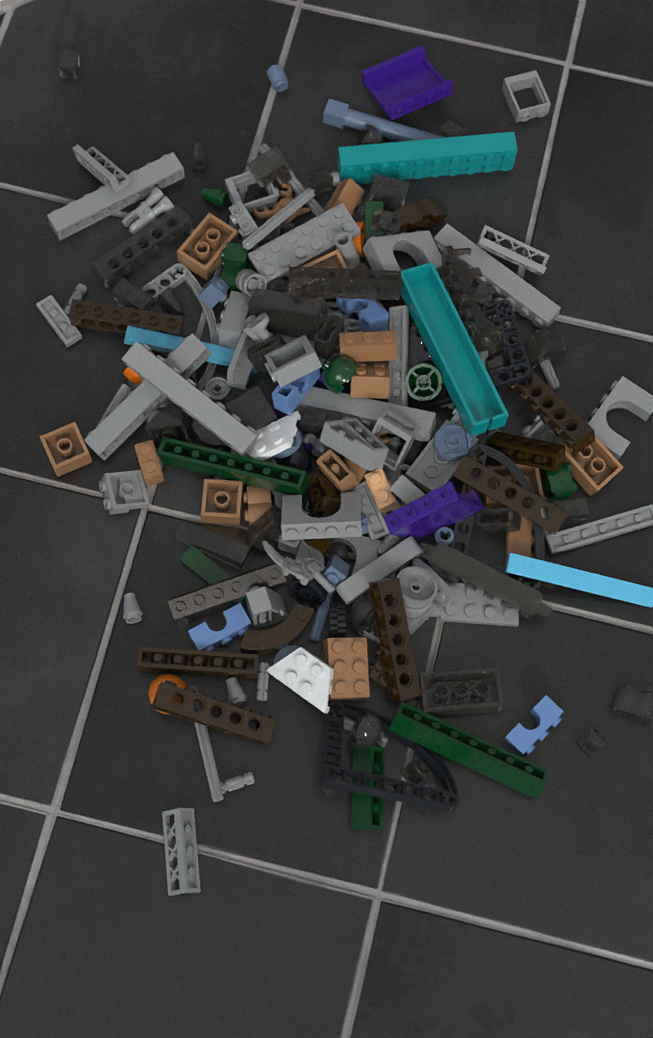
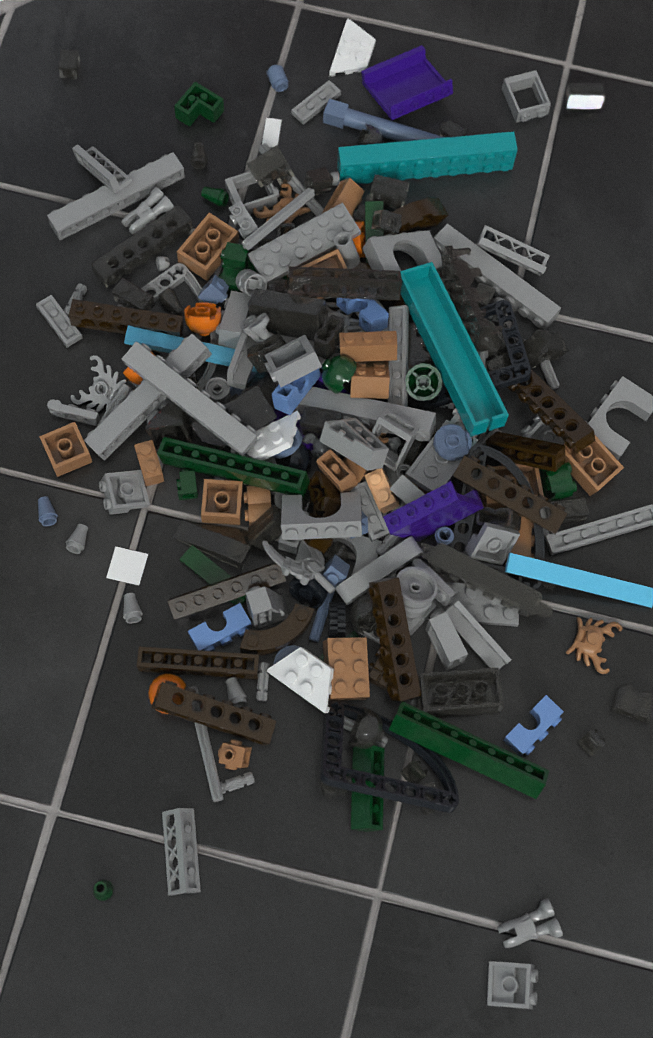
none -> sand blue cone [38,496,58,526]
none -> light grey hinge [47,400,101,426]
none -> light grey cone [66,524,88,554]
none -> light grey animal [70,355,127,412]
none -> dark green cone [92,879,113,901]
none -> white sticker [106,547,148,585]
none -> light grey hinge [156,256,170,271]
none -> dark green brick [174,82,224,127]
none -> dark green brick [176,469,198,501]
none -> orange cylinder [184,302,221,336]
none -> medium nougat brick [218,739,252,770]
none -> white sticker [262,118,282,148]
none -> light grey plate [291,80,341,125]
none -> white wing [329,19,376,76]
none -> light grey window [425,612,468,671]
none -> light grey fence [443,600,511,673]
none -> light grey plate [465,522,520,565]
none -> light grey plate [487,961,538,1009]
none -> light grey piece [497,898,563,948]
none -> clear smoke brick [565,82,604,109]
none -> medium nougat animal [566,617,623,674]

